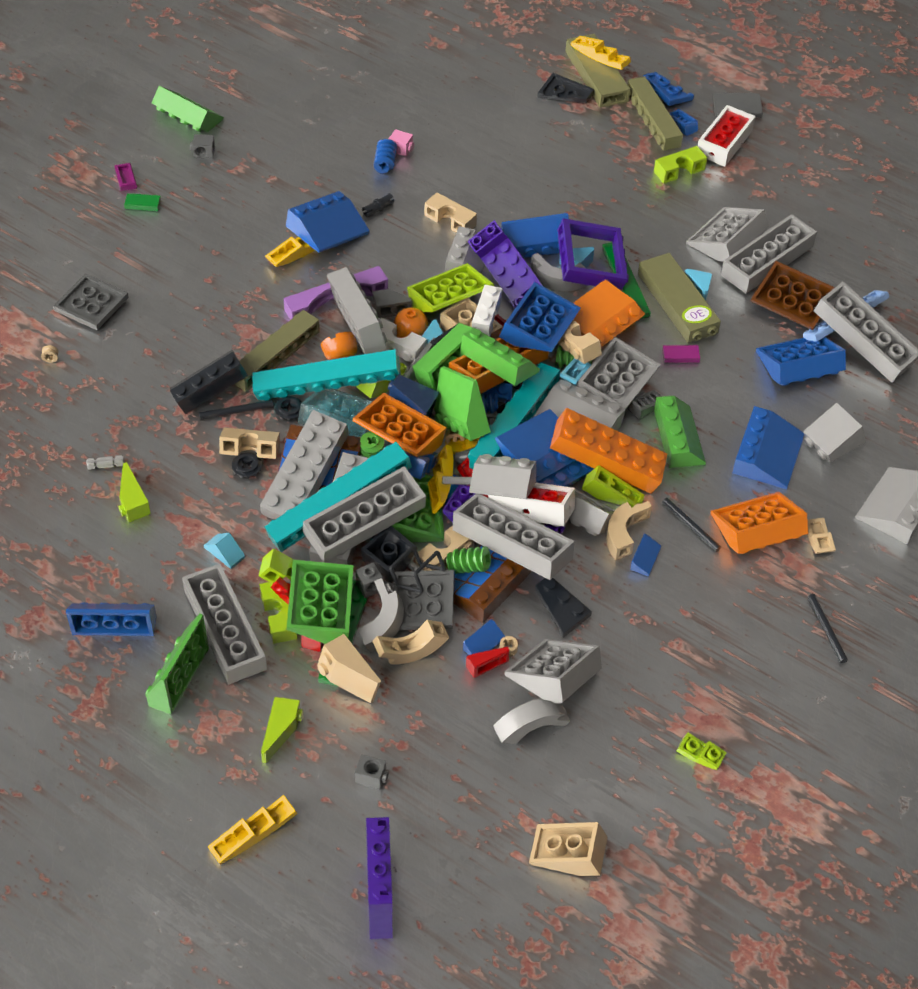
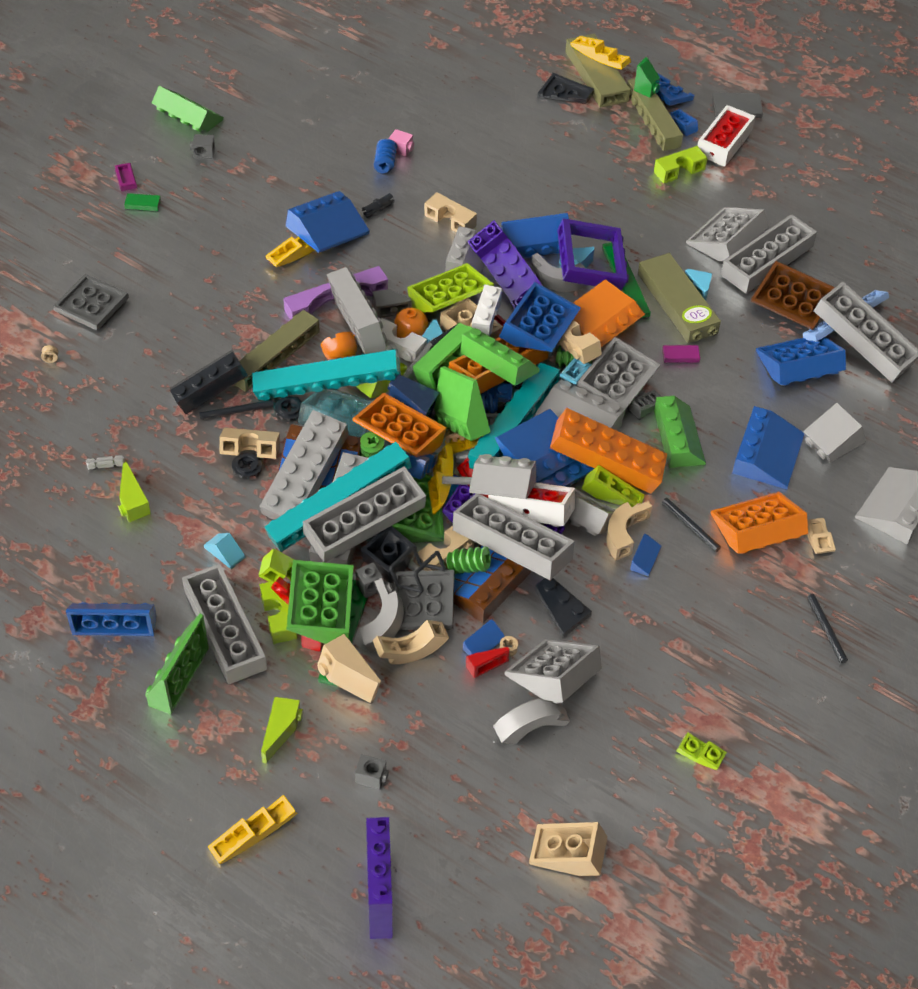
none -> green slope [634,57,660,98]

